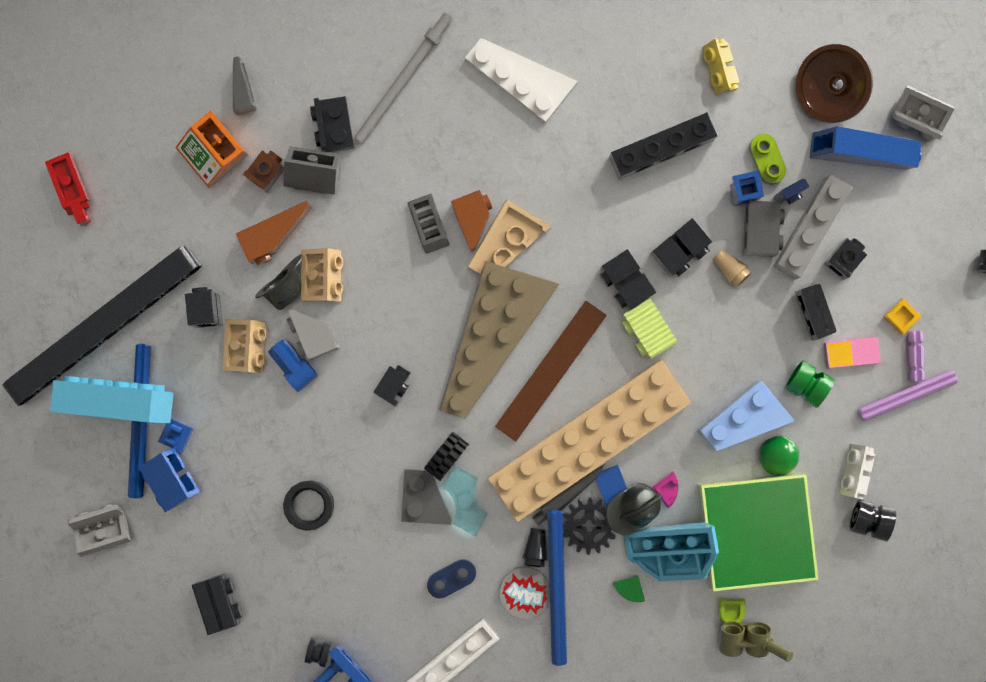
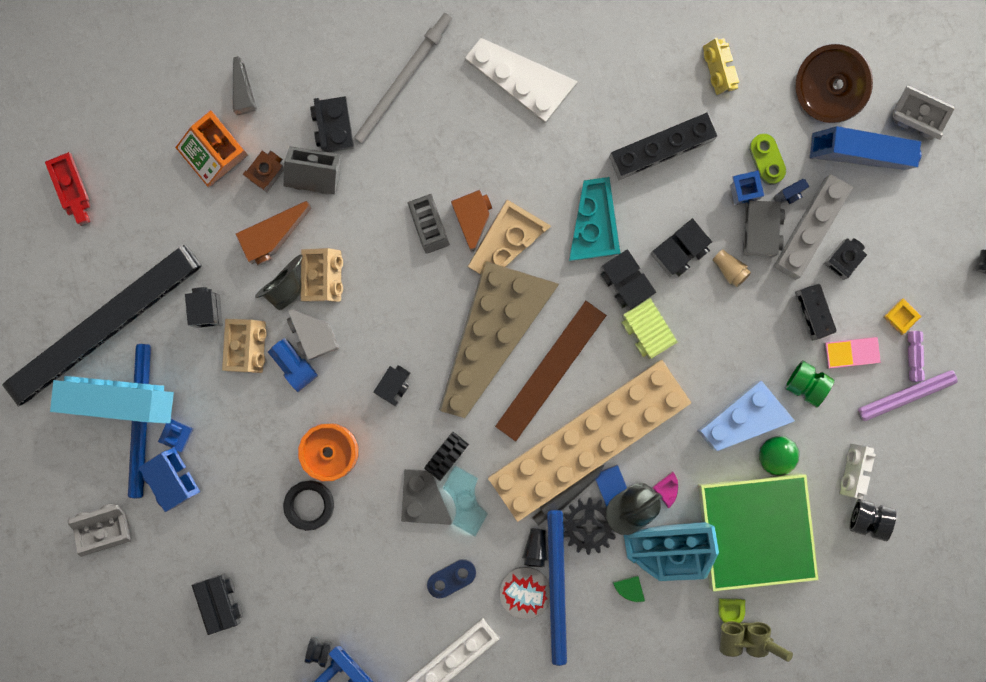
none -> orange wheel [298,424,359,481]
none -> teal wing [569,177,621,262]

